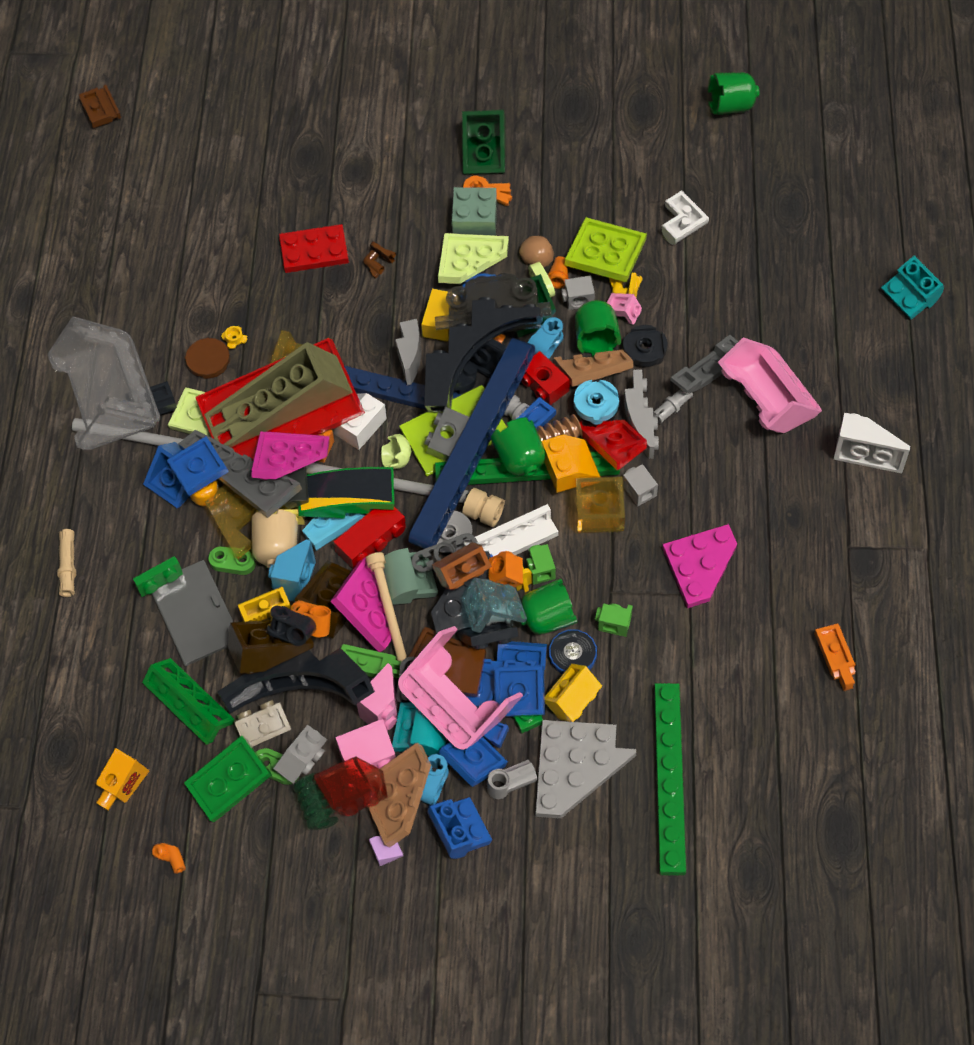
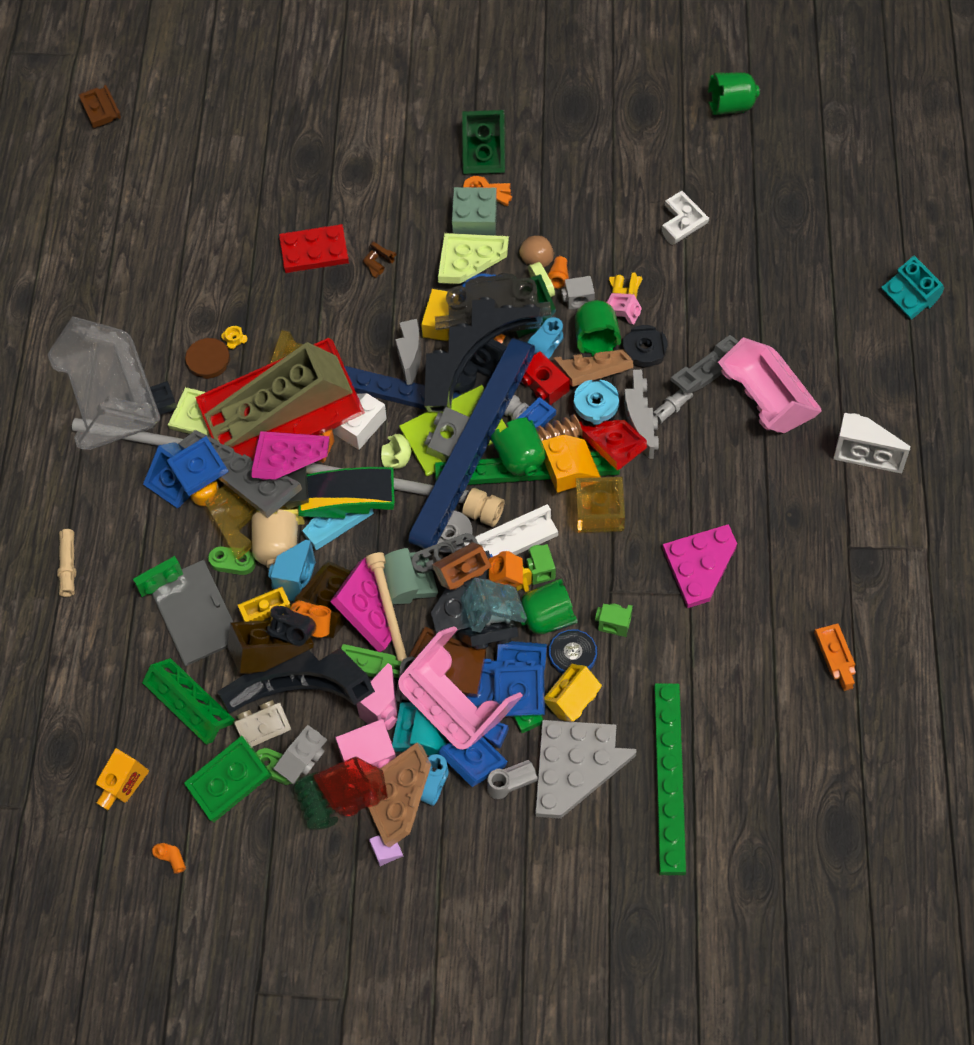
red brick [333,507,406,569] -> none
blue brick [427,797,492,859] -> none
lime plate [565,218,647,282] -> none
light grey brick [622,464,658,507] -> none

